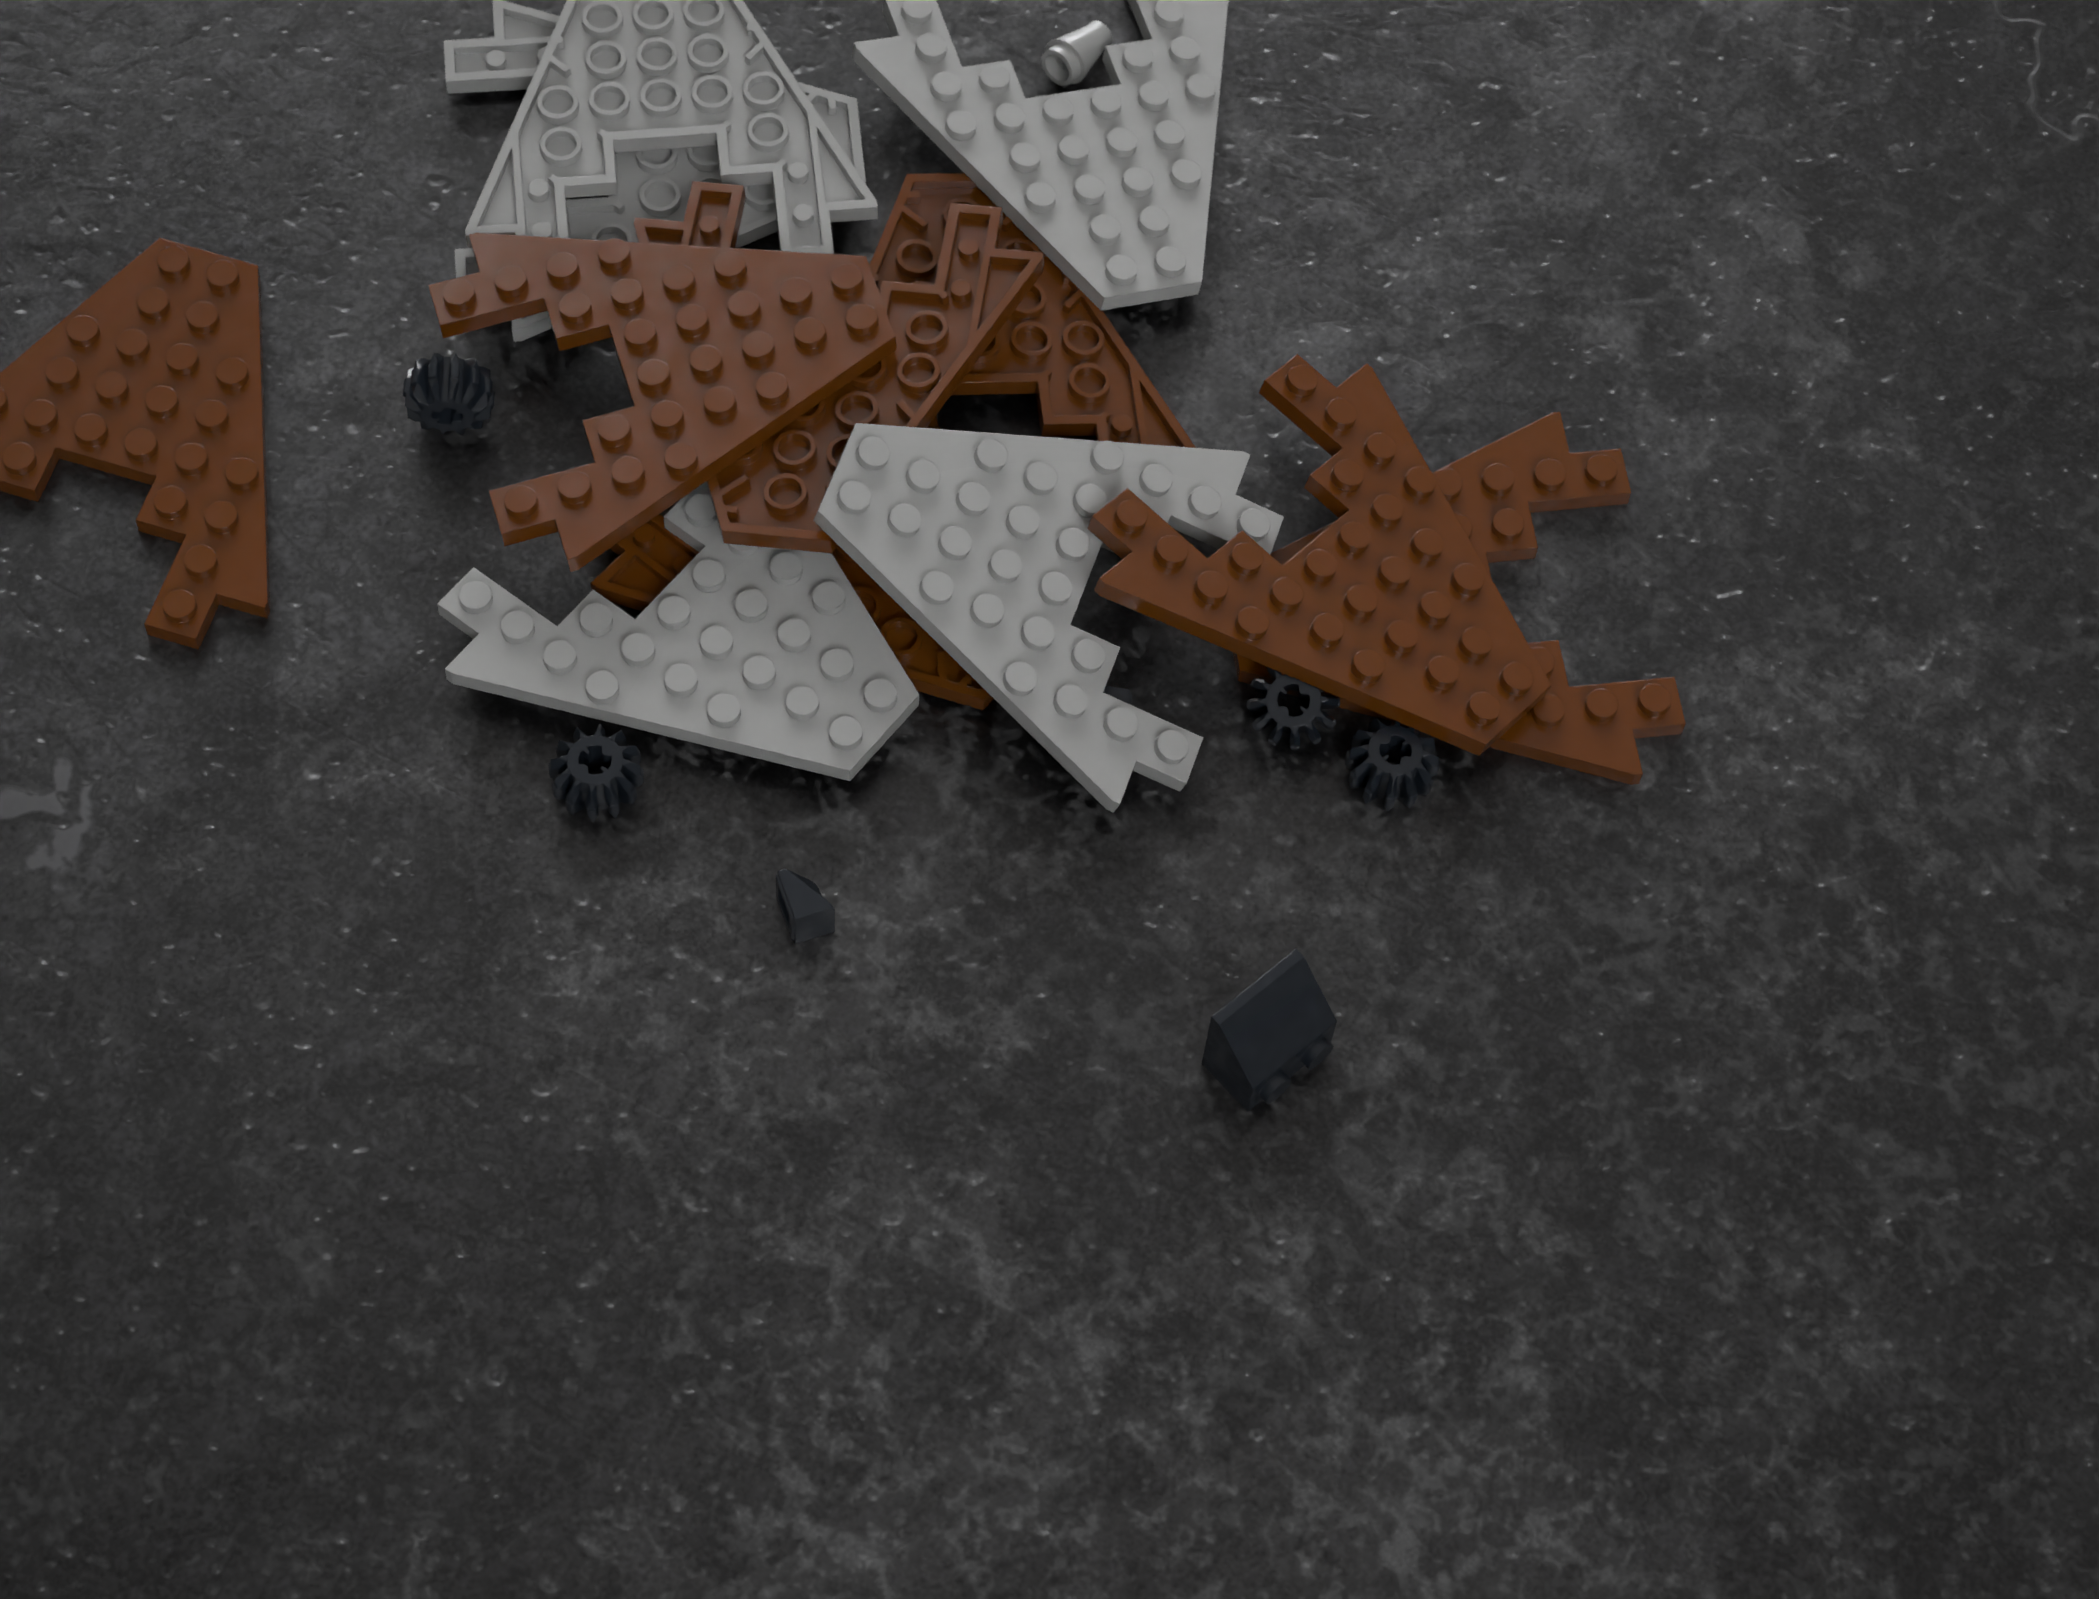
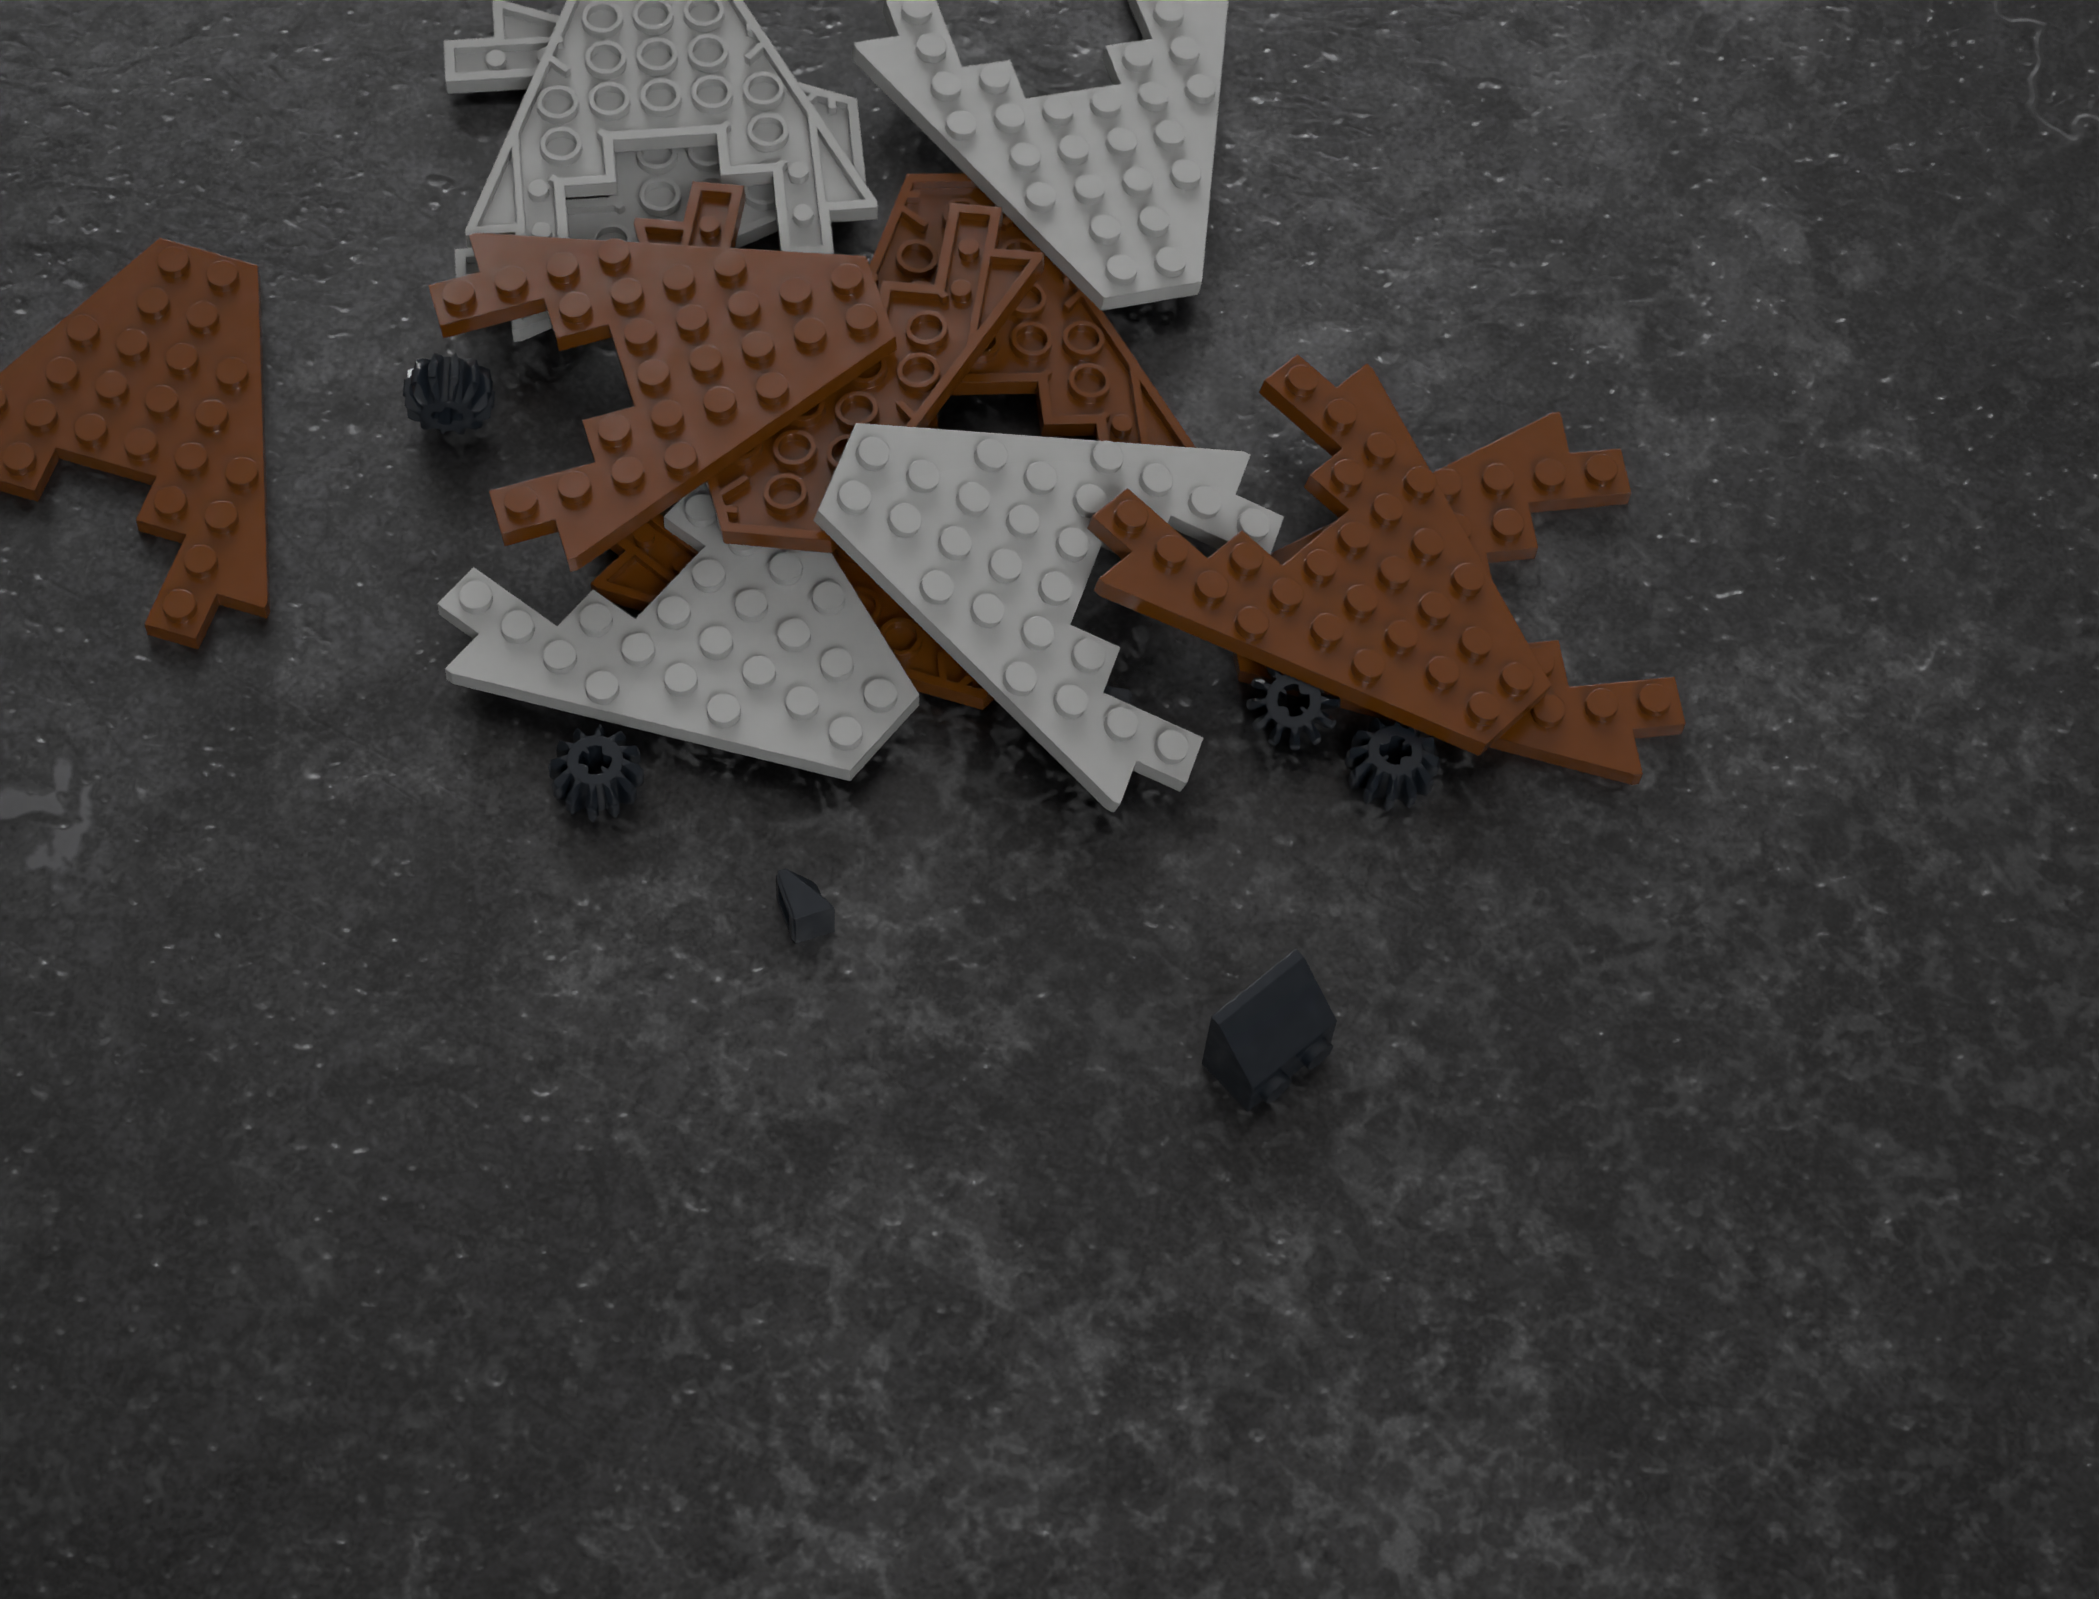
light grey cone [1041,20,1112,86] -> none

